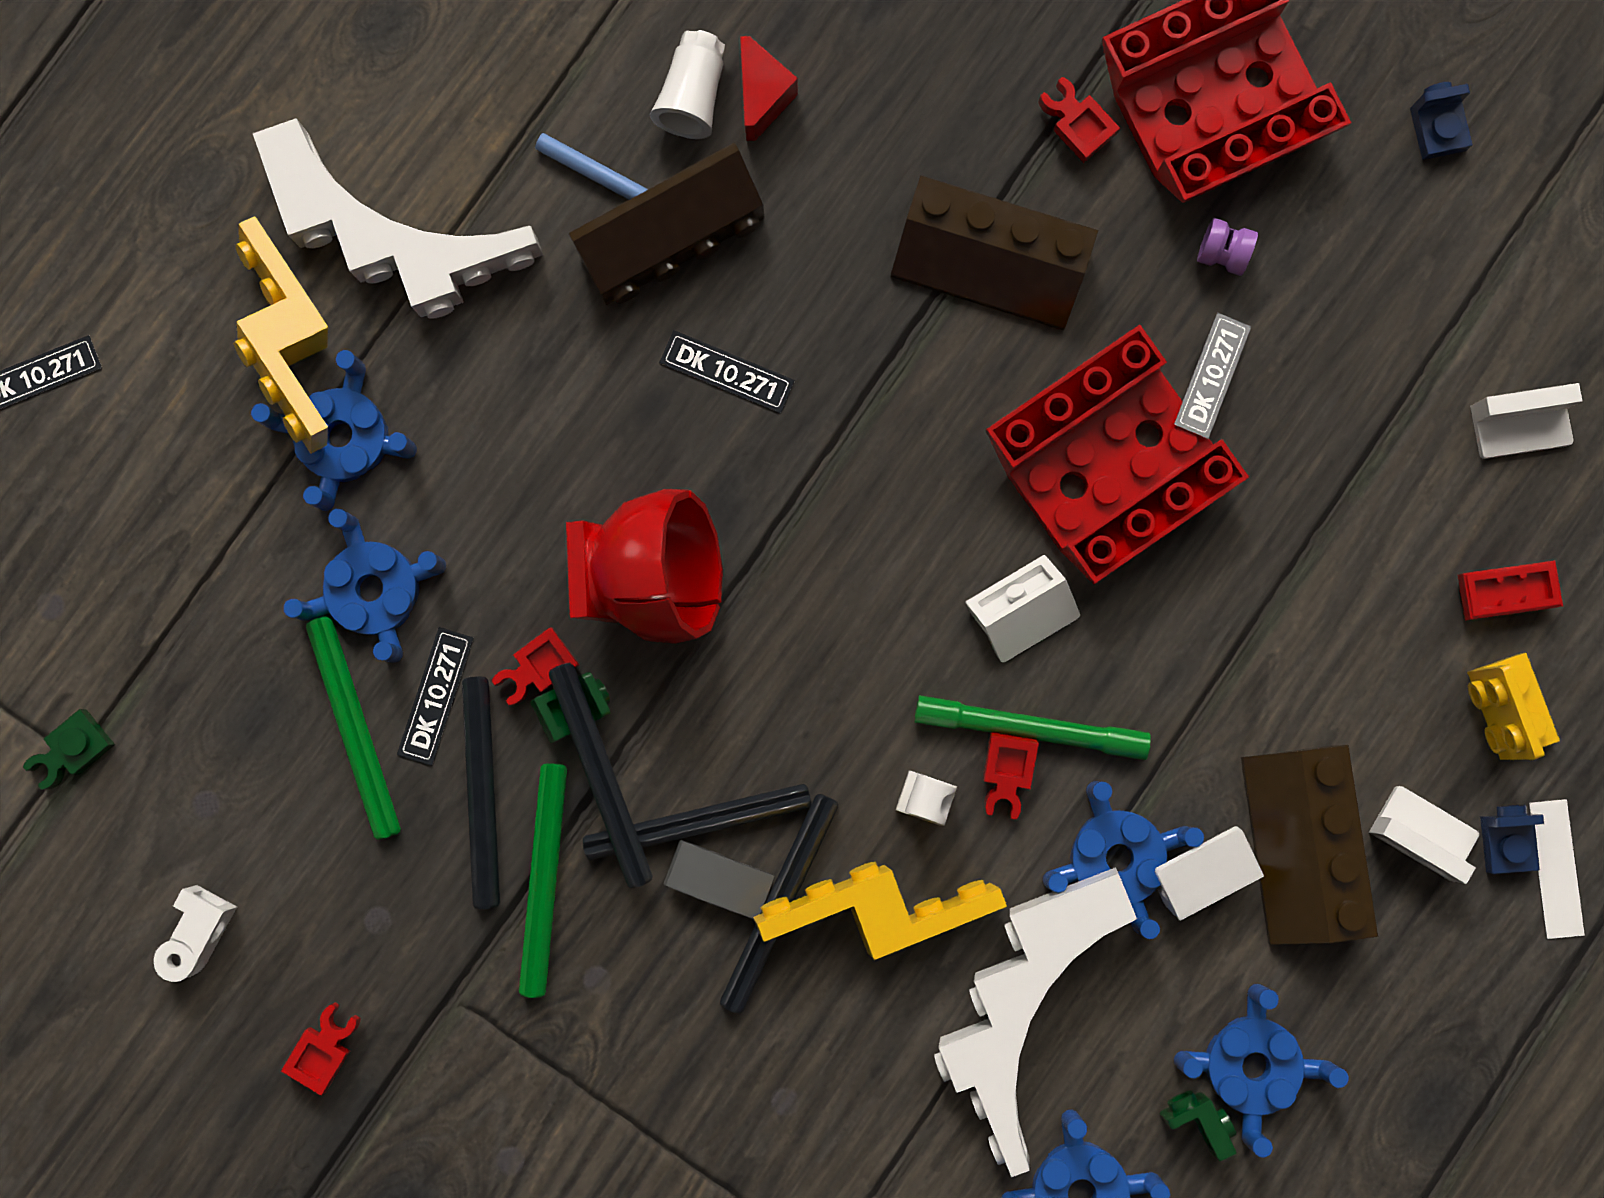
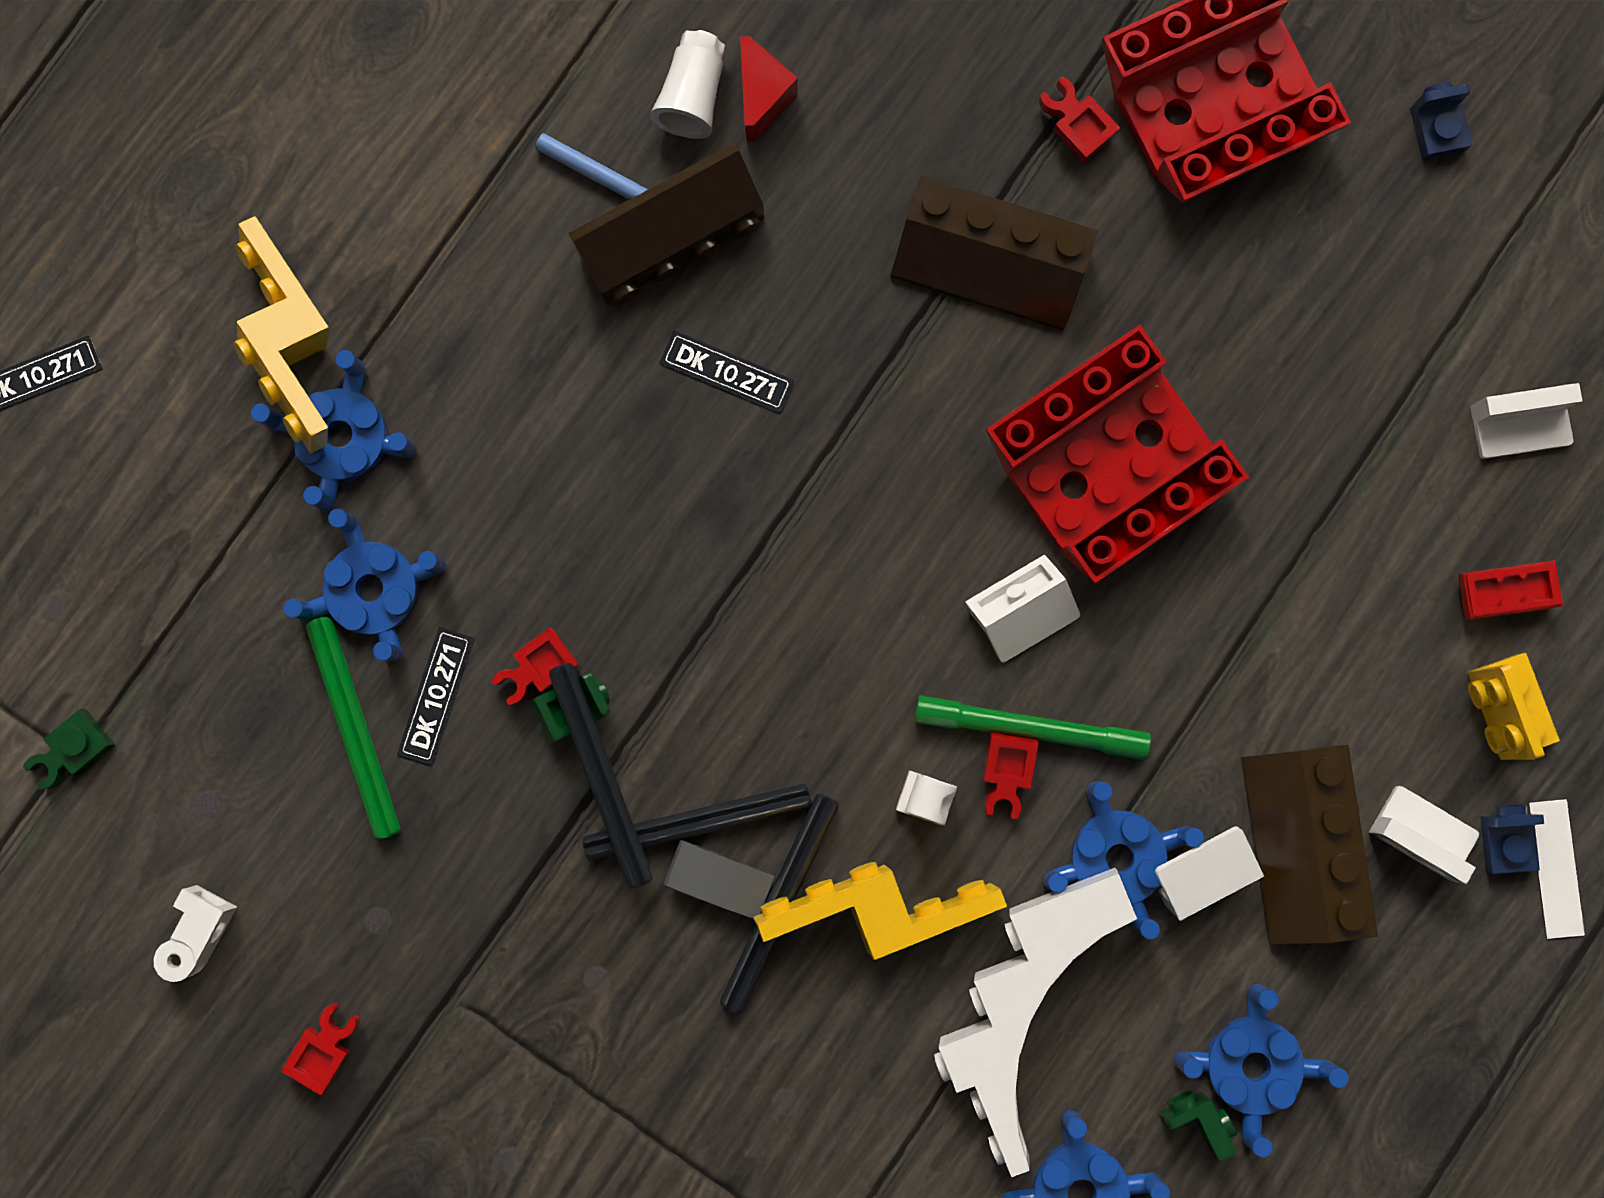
white arch [253,118,543,318] -> none
black axle [462,676,500,909] -> none
green axle [519,763,567,998] -> none
red plate [566,489,723,644] -> none
sticker [1174,313,1251,439] -> none
medium lavender wheel [1197,218,1258,276] -> none

